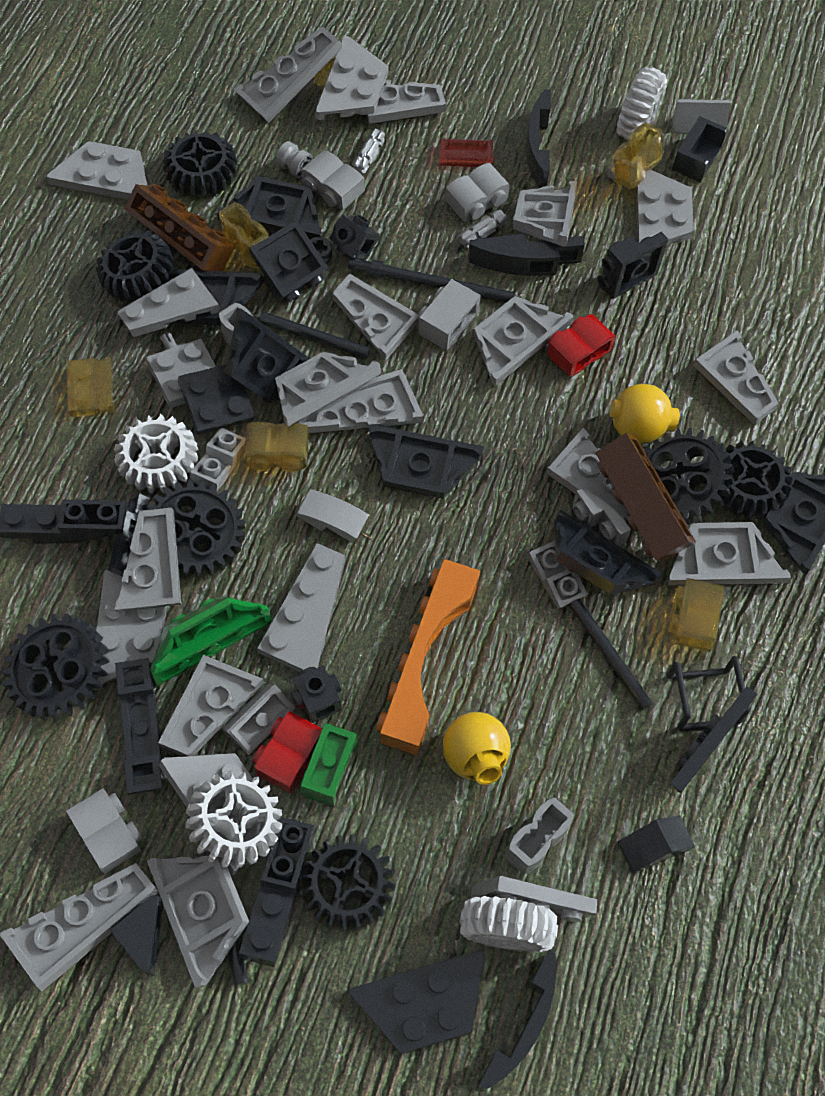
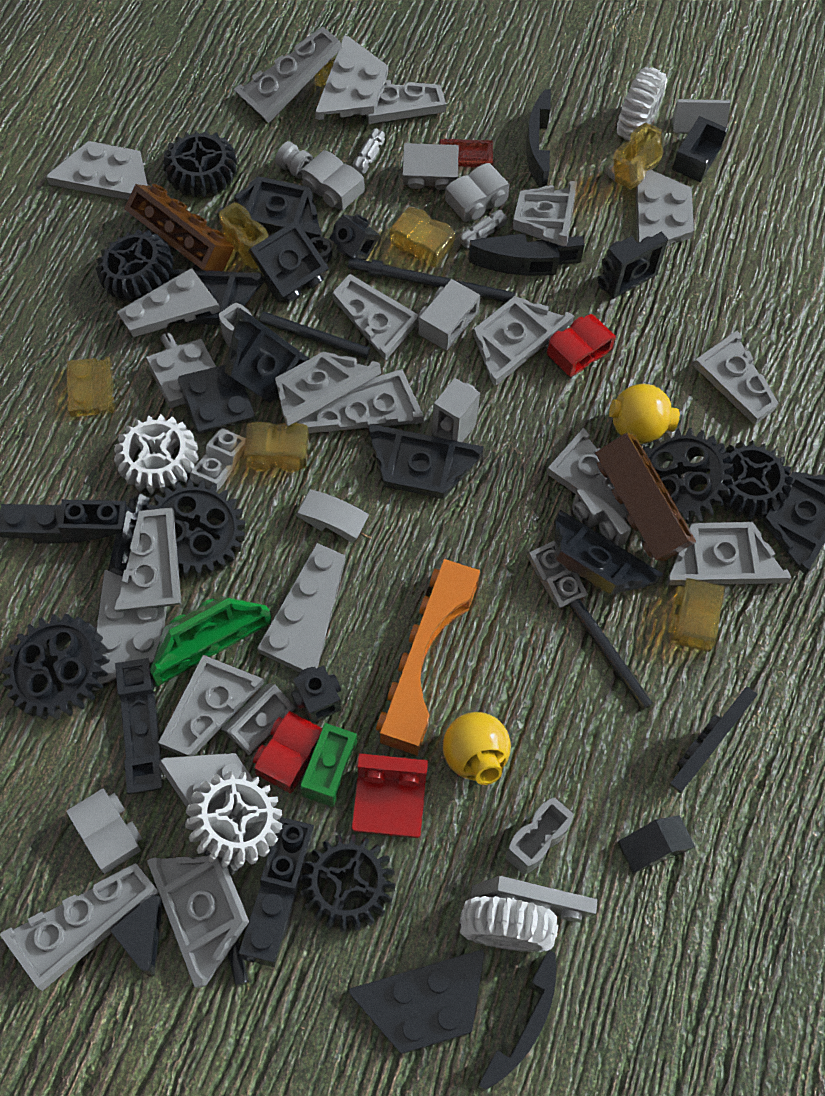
black piece [667,656,750,730] -> none
none -> red bracket [352,753,428,838]
none -> clear yellow brick [390,207,455,267]
none -> light grey brick [403,143,459,190]
none -> light grey brick [432,378,480,442]

